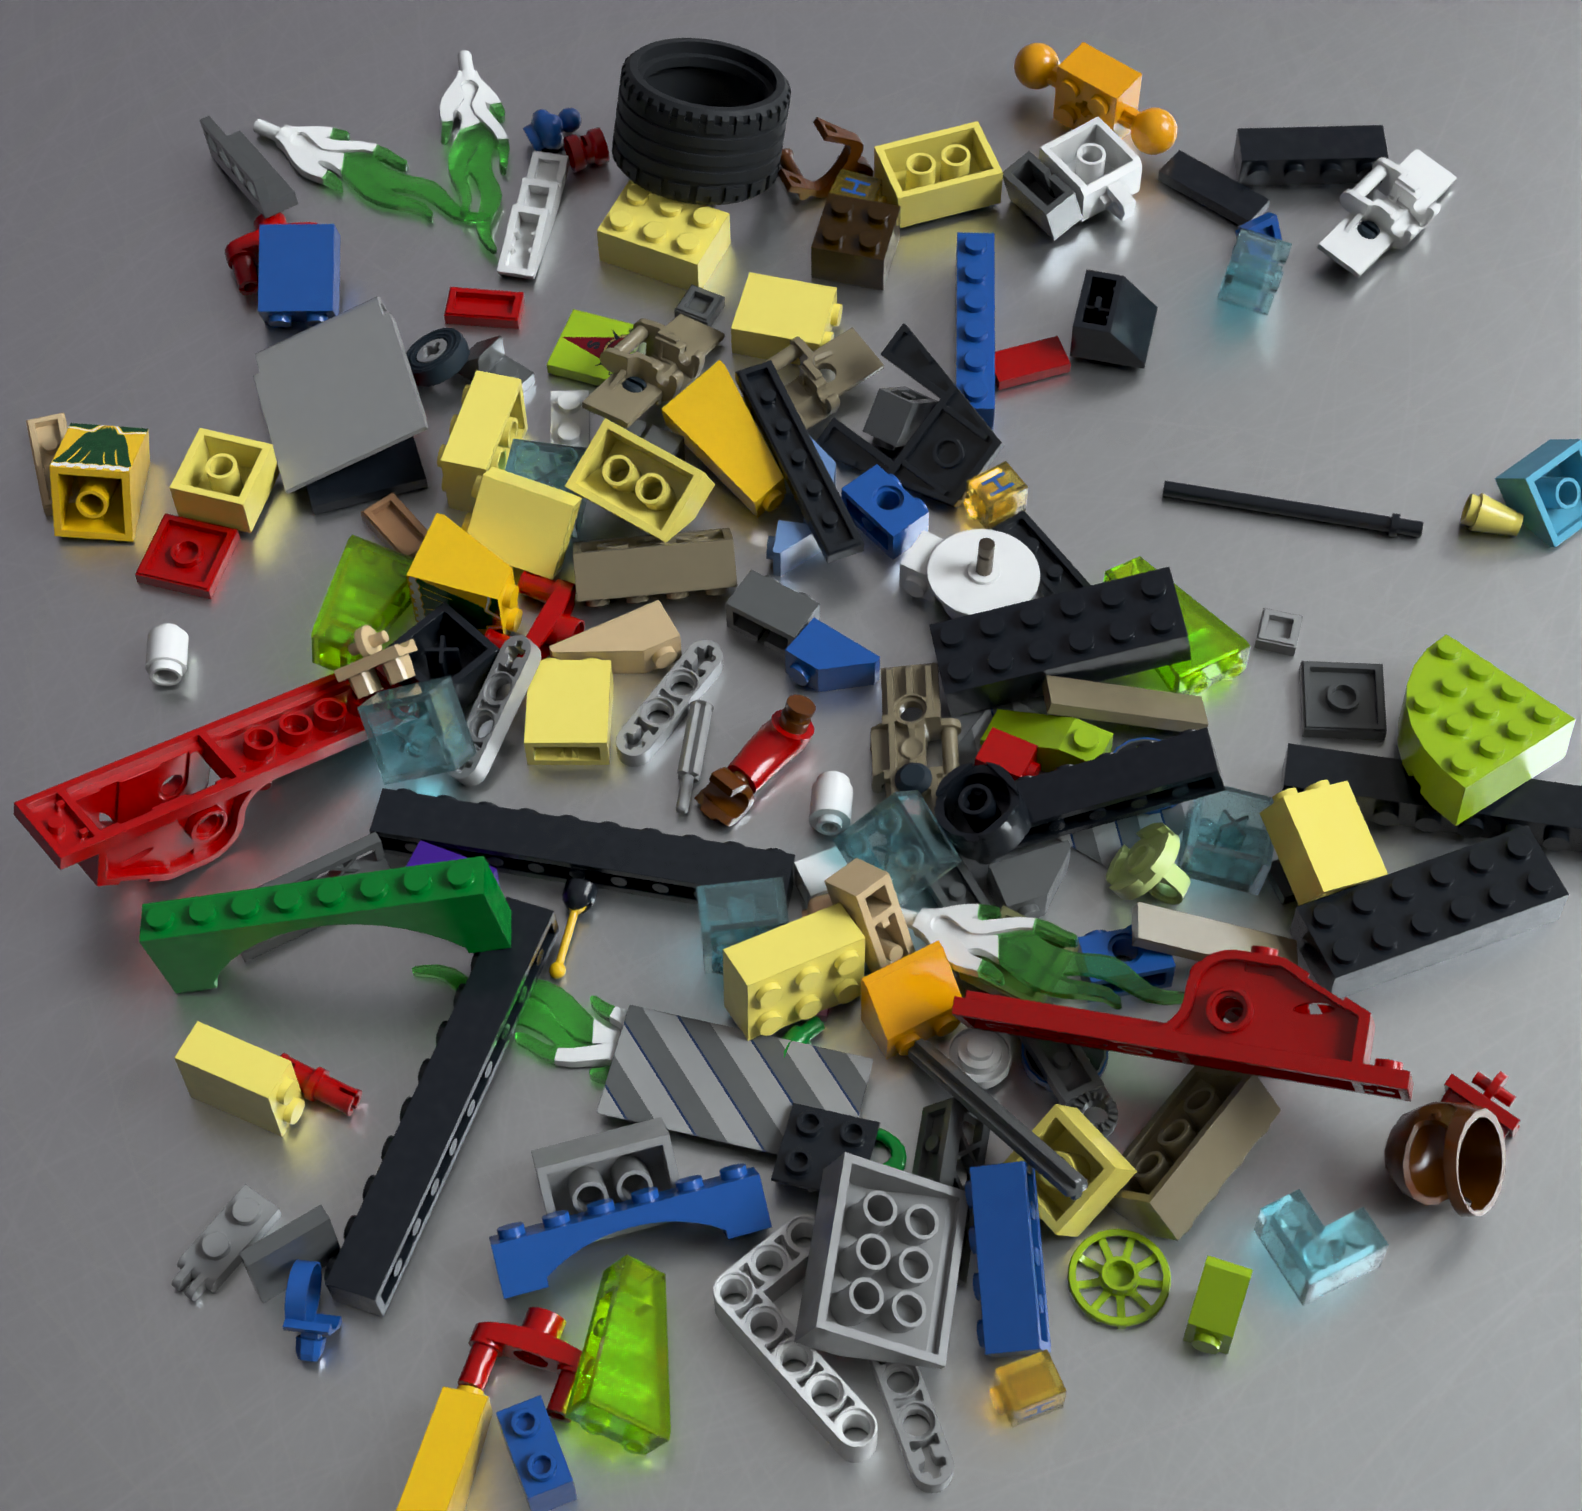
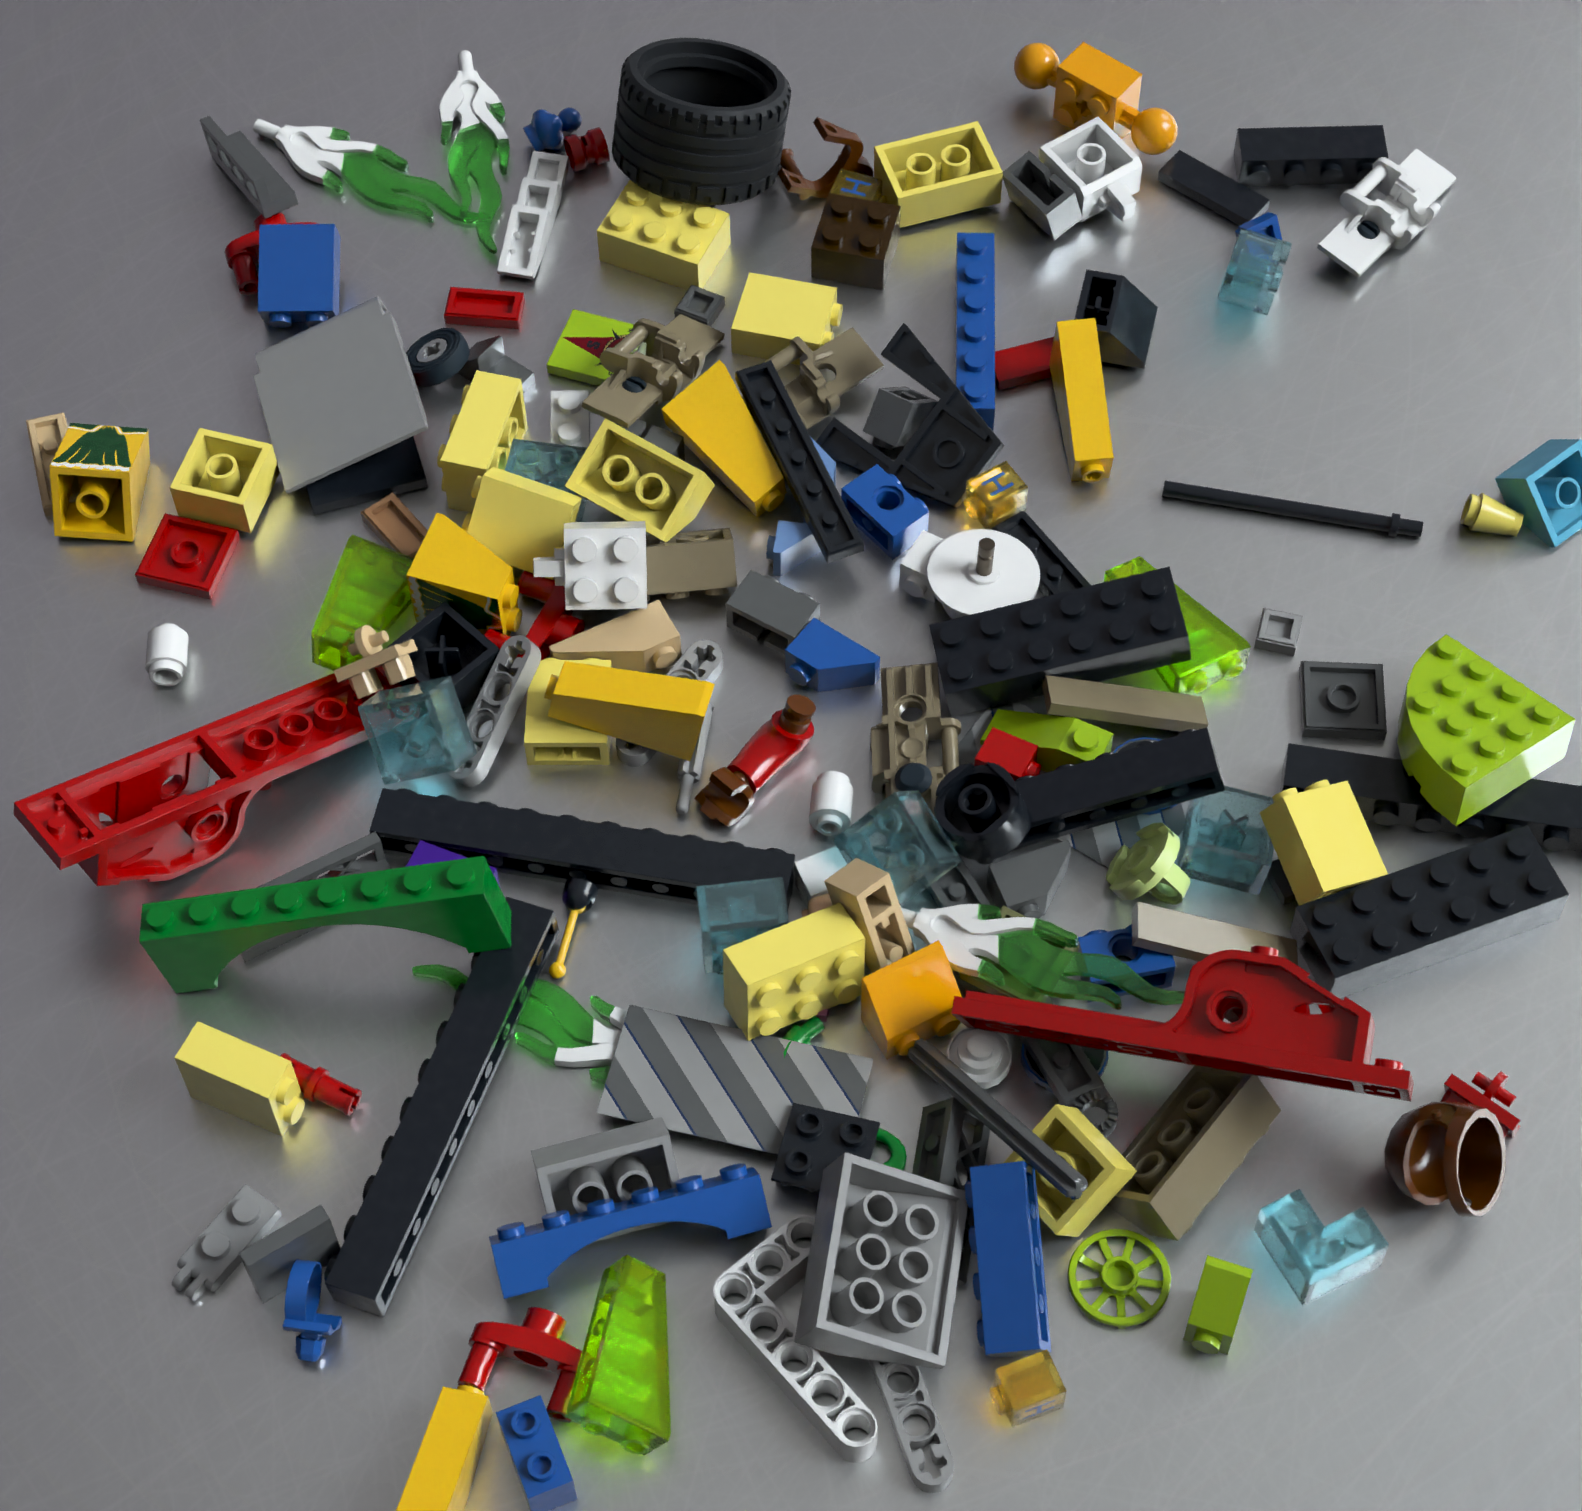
none -> white hinge [533,521,647,610]
none -> yellow slope [544,661,715,761]
none -> yellow slope [1049,318,1114,483]

